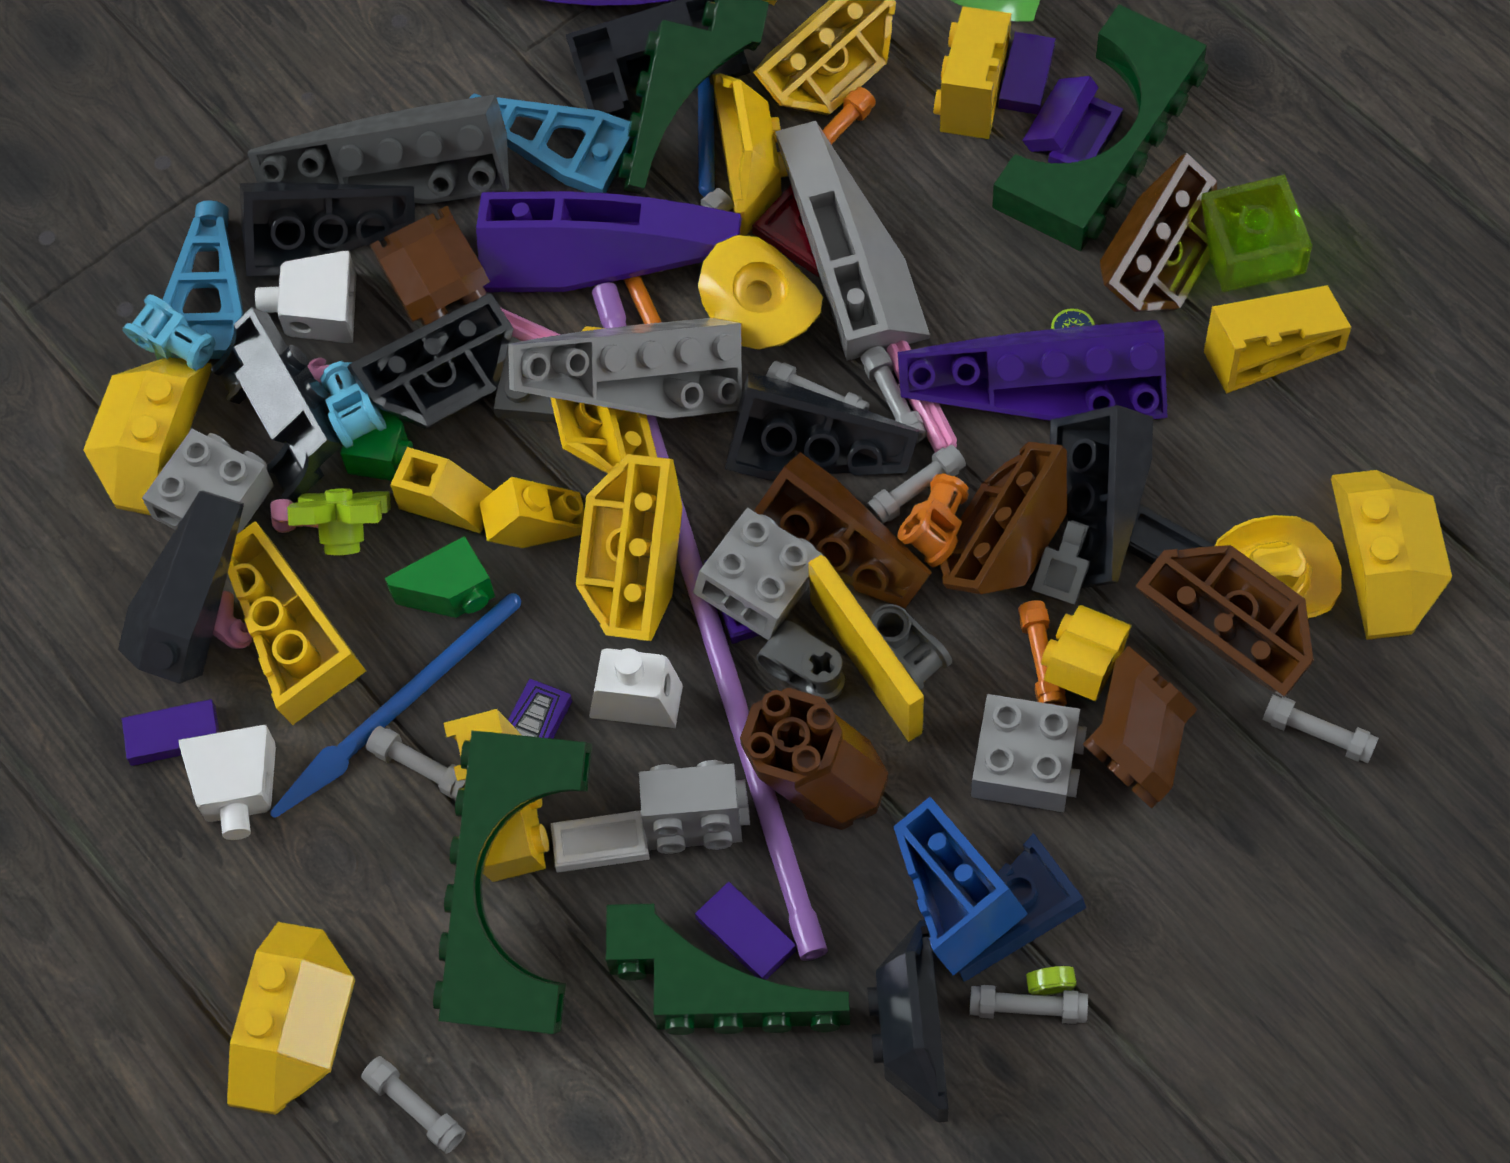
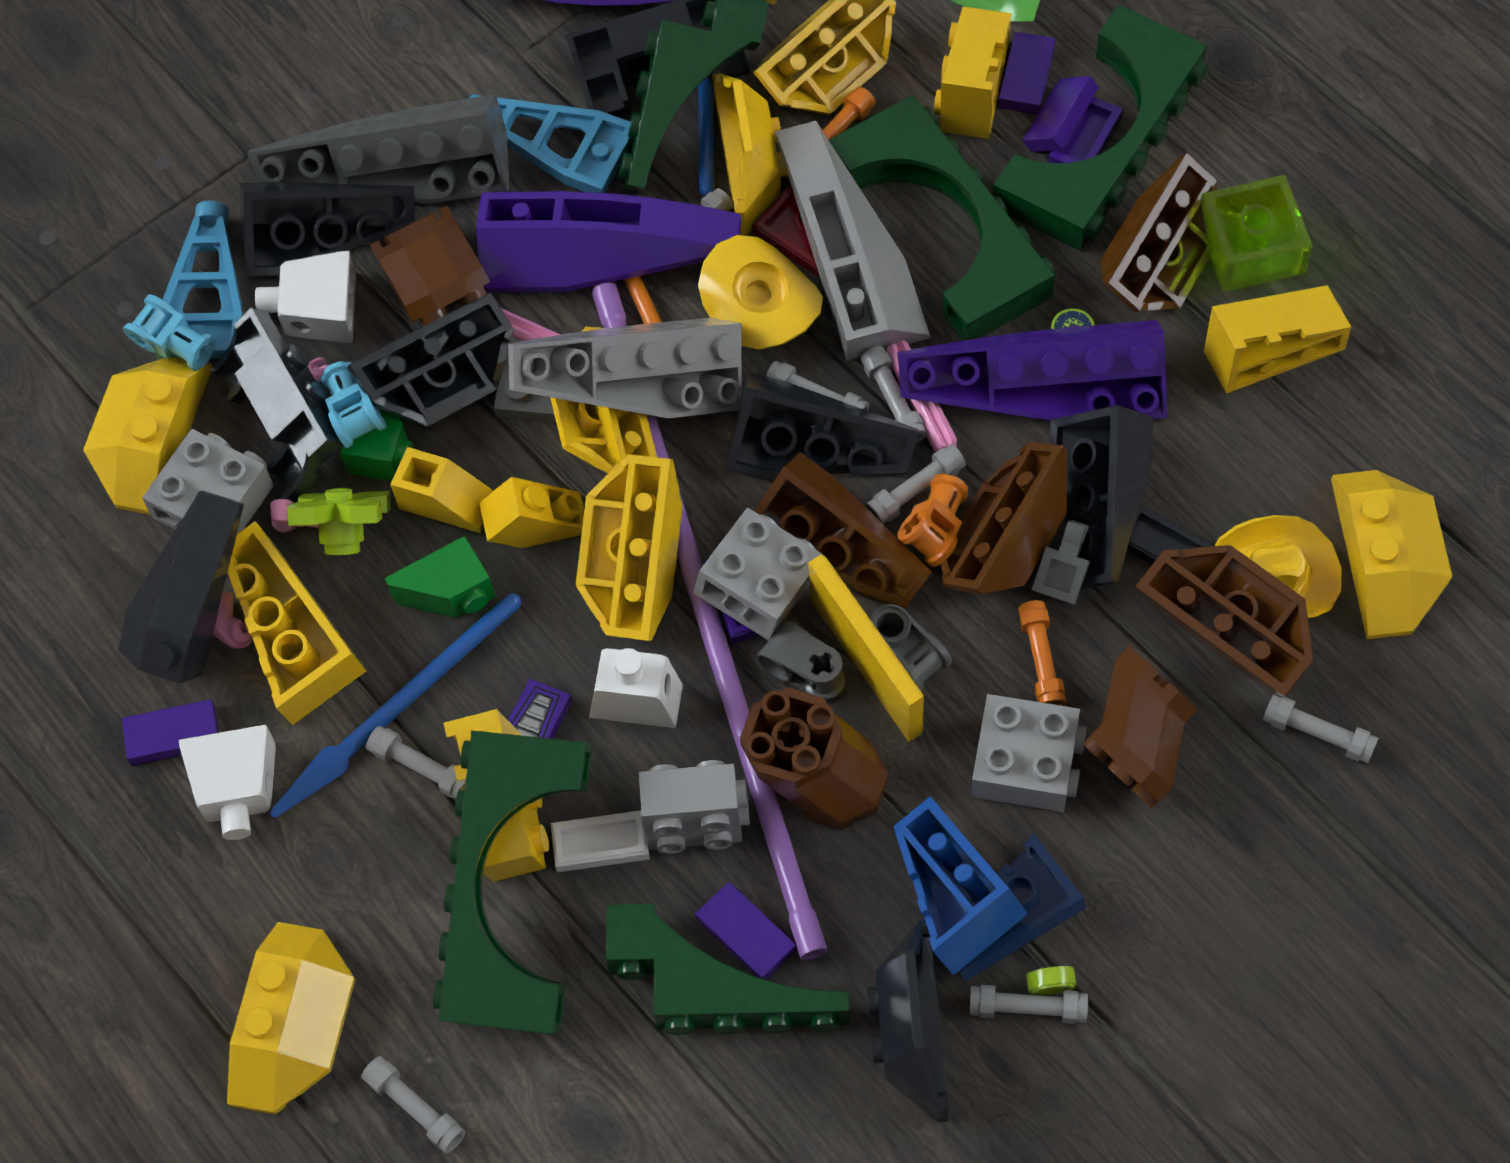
yellow brick [1041,605,1132,701] -> none
none -> dark green arch [829,95,1056,341]

